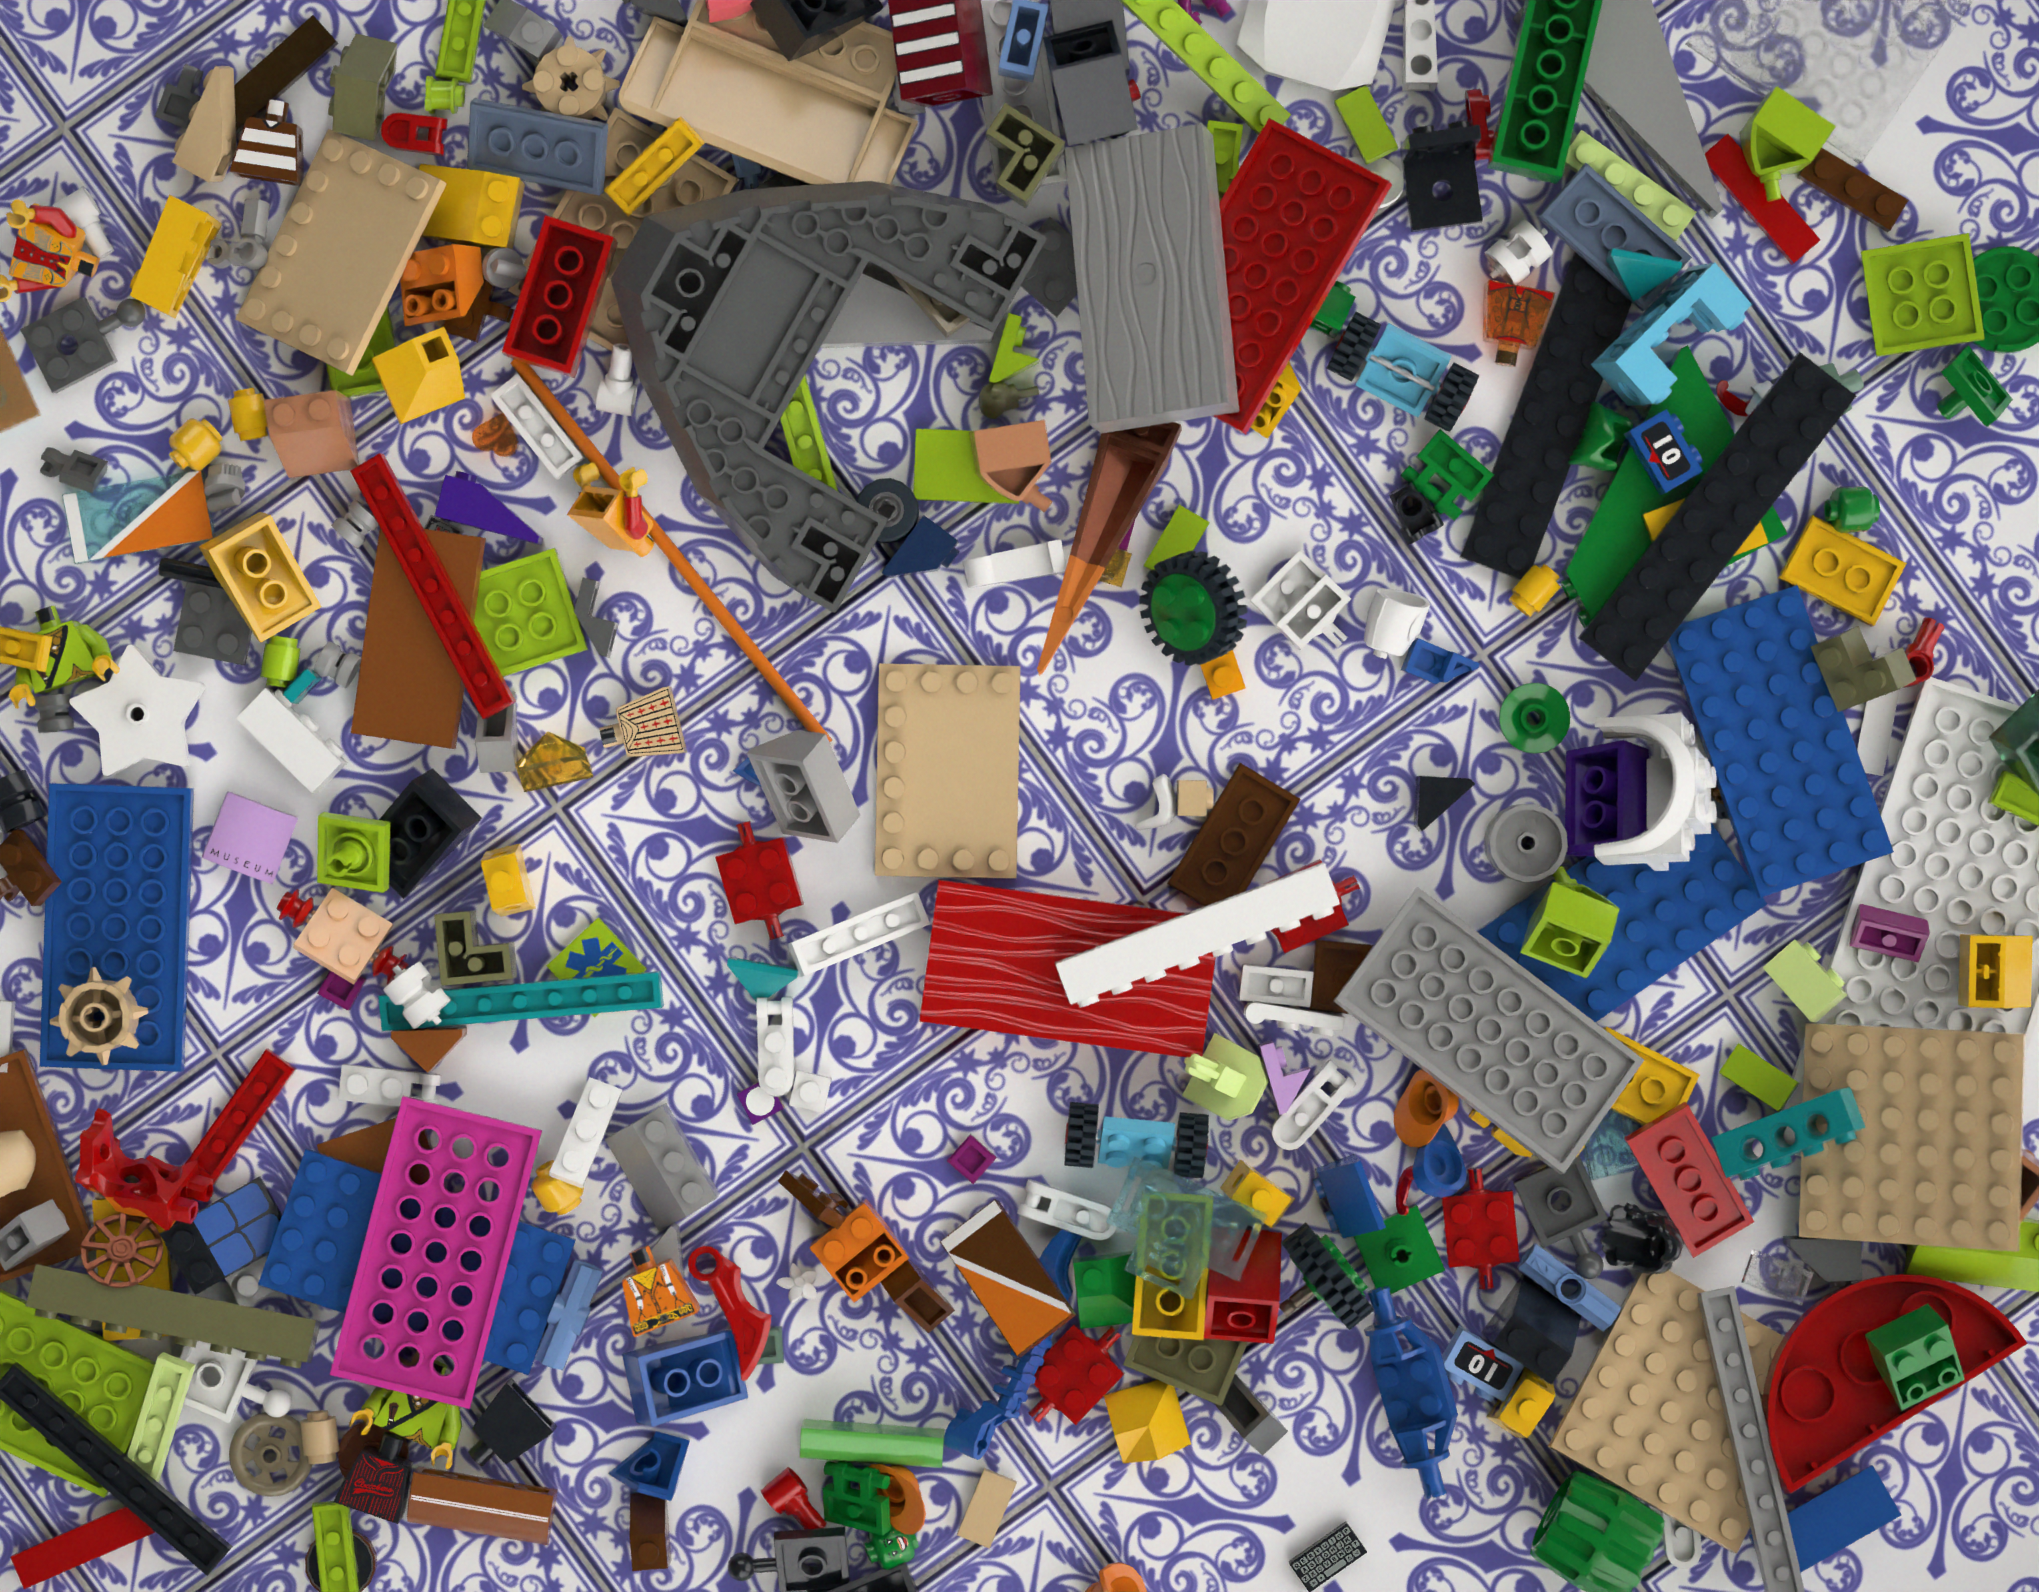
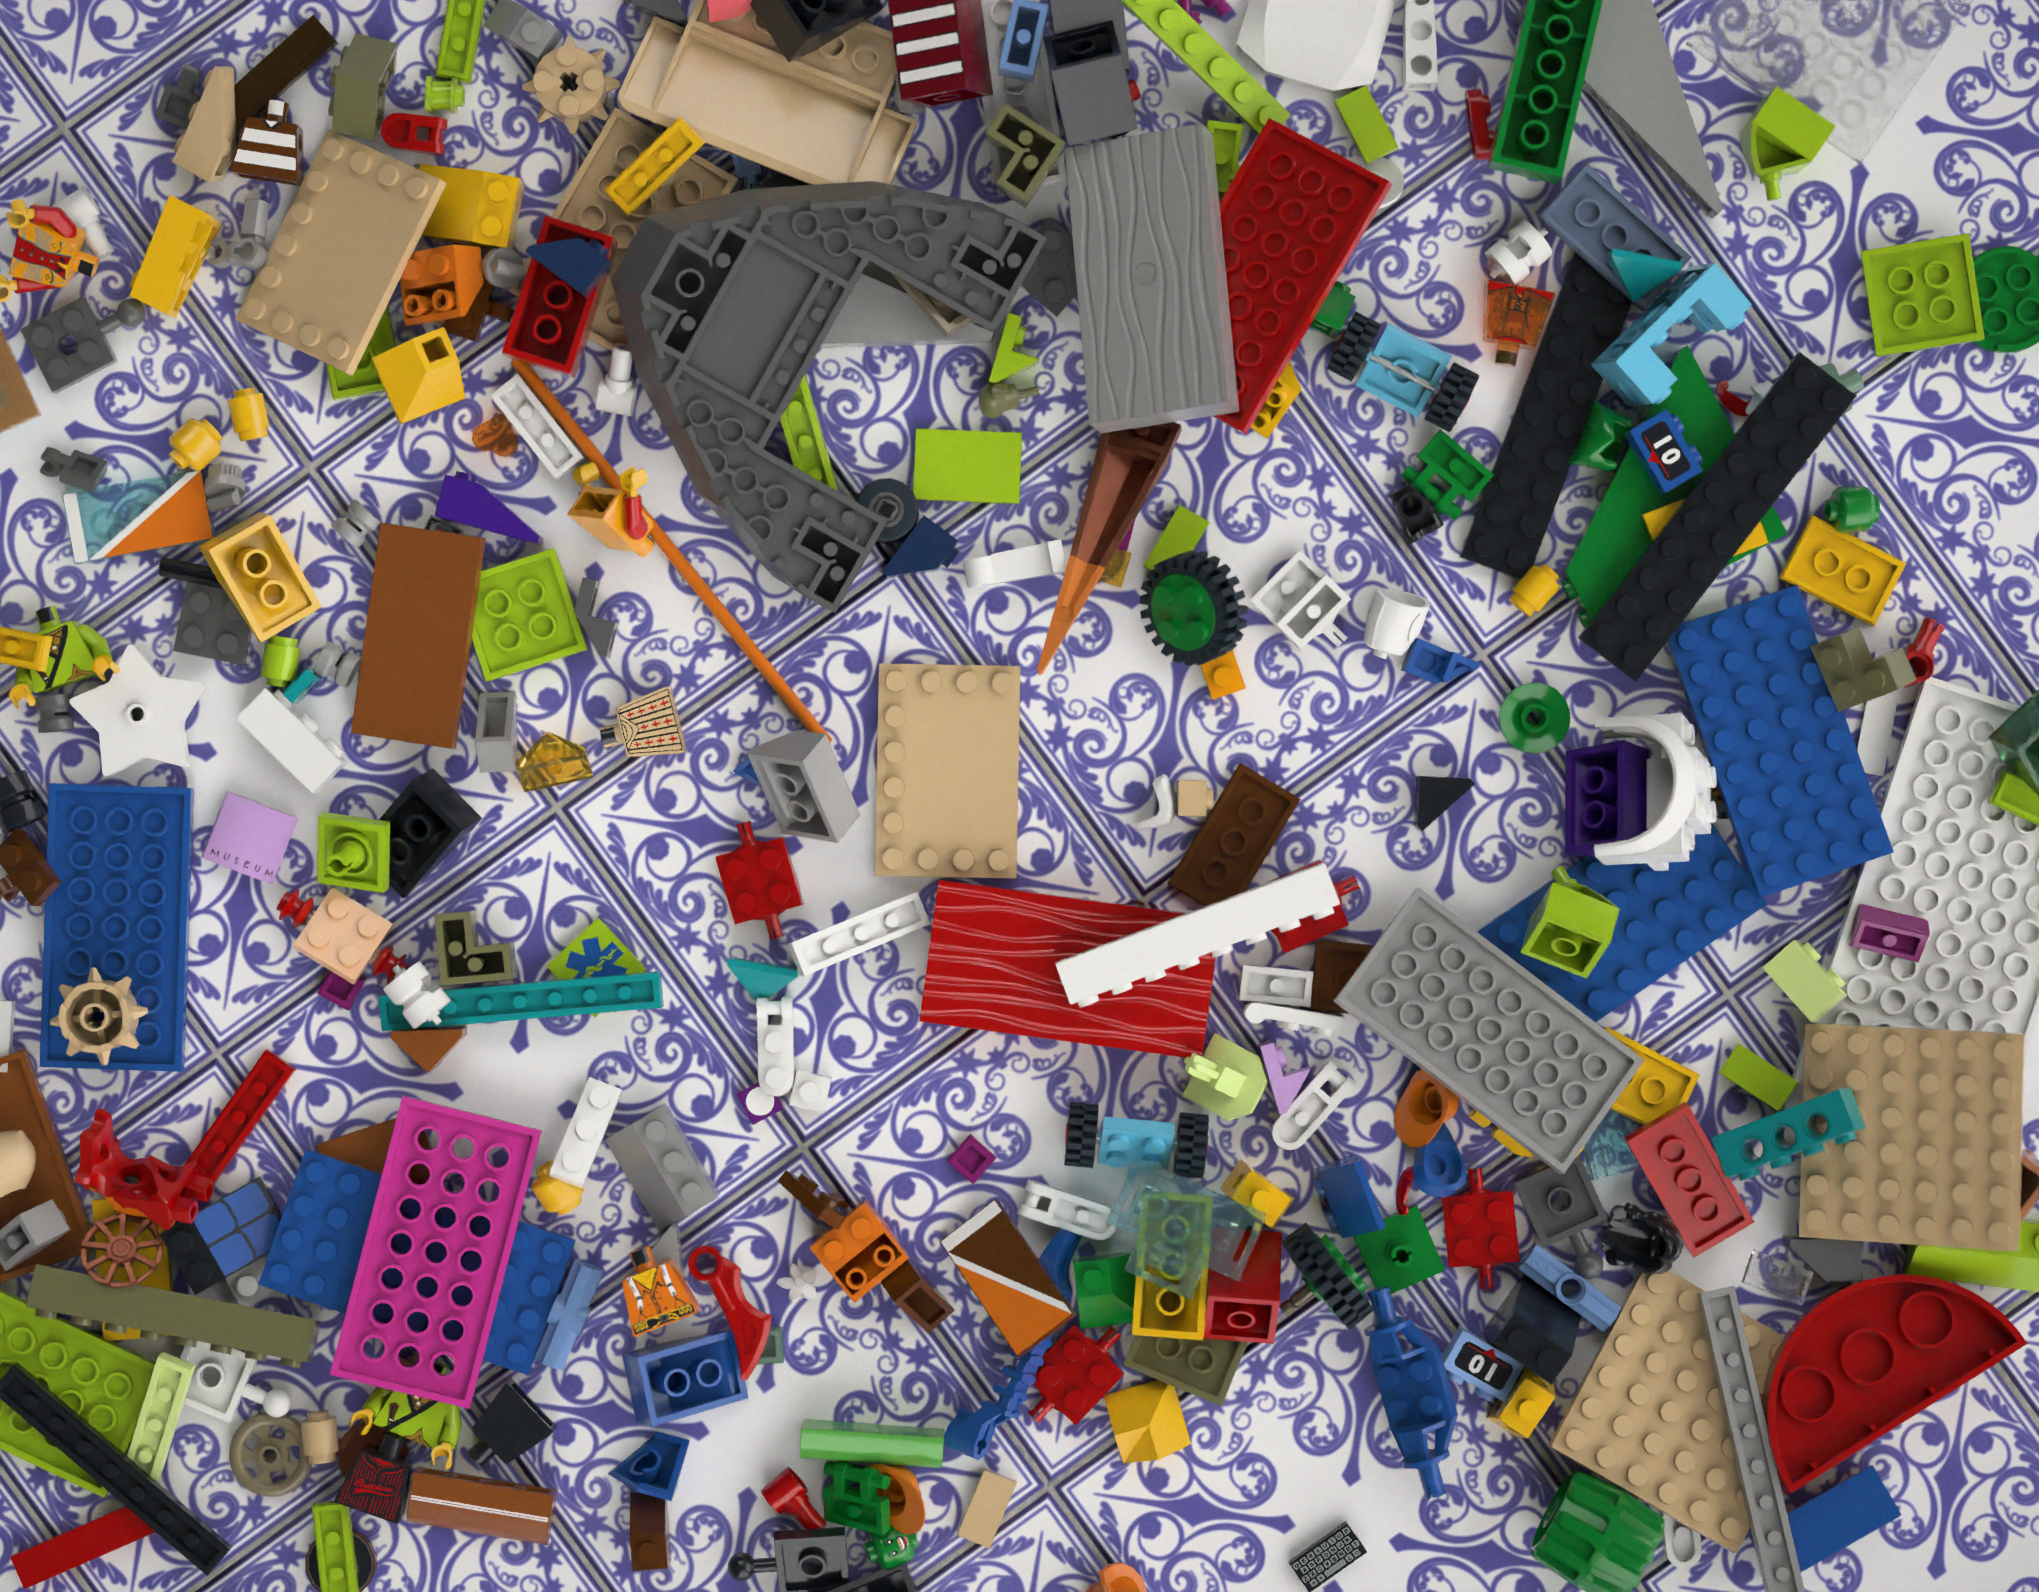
nougat slope [264,390,359,478] -> none
white plate [338,1064,441,1107] -> none
red tile [350,453,516,719] -> none
sand blue tile [467,98,608,196] -> none
yellow torso [481,843,536,917] -> none
nougat piece [969,420,1053,513] -> none
dark grey slope [1215,1373,1288,1456] -> none
black bracket [1400,121,1483,232] -> none
light grey wheel [1484,804,1568,882] -> none
yellowish green plate [1565,130,1697,242] -> none
red tile [1705,133,1821,265] -> none
reddish brown plate [1797,148,1909,232] -> none
green slope [1865,1304,1965,1410] -> none
green tile [1937,345,2013,427] -> none
yellow slope [1958,934,2033,1008] -> none
none -> dark blue slope [525,238,612,298]

